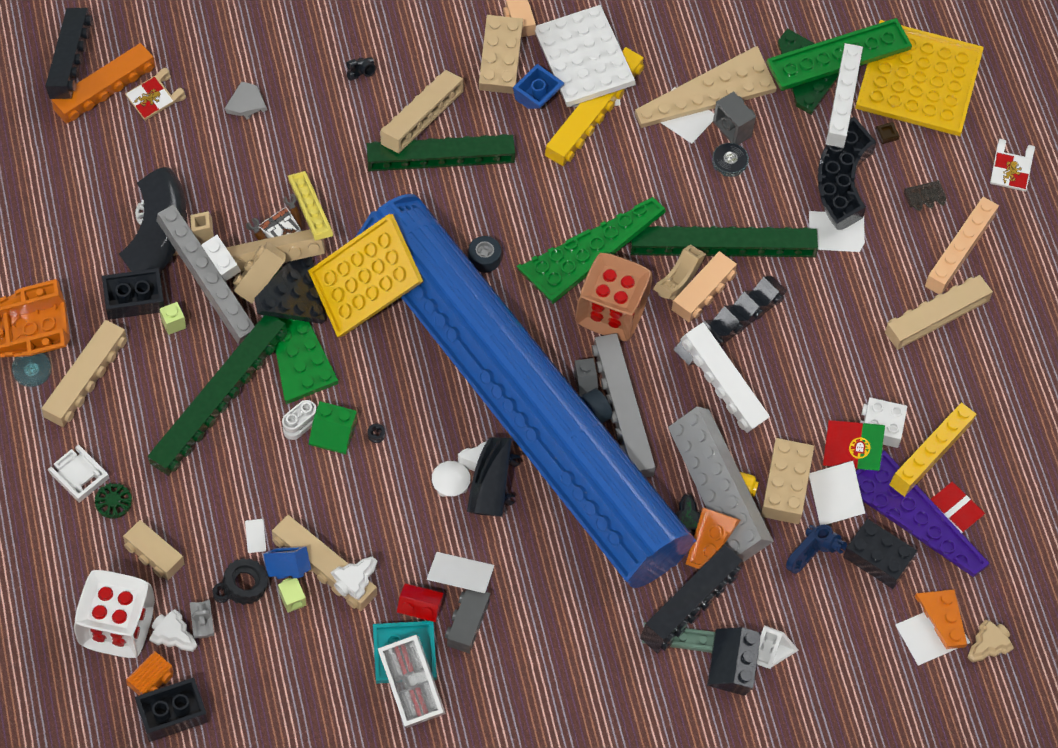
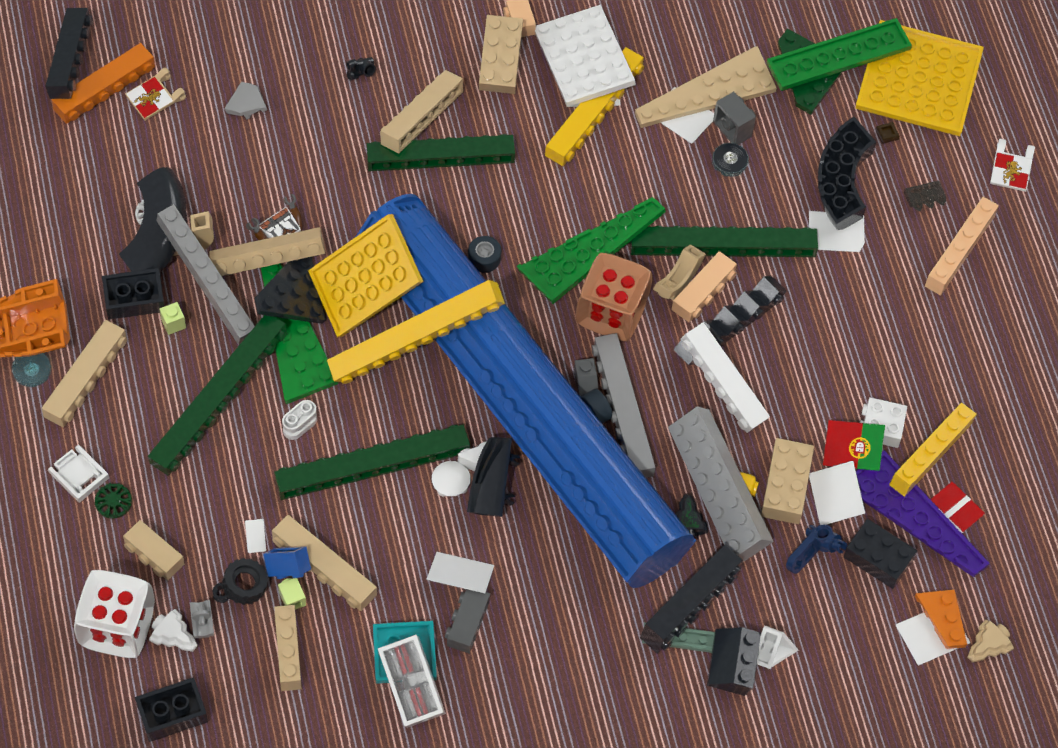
orange brick [126,651,174,695] -> none
white brick [201,235,241,281] -> none
tan brick [233,242,286,303] -> none
light yellow tile [288,171,333,241] -> none
green slope [309,401,357,455] -> none
white rock [331,556,377,600] -> none
black bush [368,424,385,443] -> none
red brick [397,583,444,622] -> none
blue slope [513,64,564,109] -> none
orange wing [686,508,741,569] -> none
white brick [826,43,863,148] -> none
tan brick [885,275,993,350] -> none
none -> dark green brick [274,424,470,500]
none -> tan brick [274,605,302,691]
none -> yellow brick [327,280,505,384]

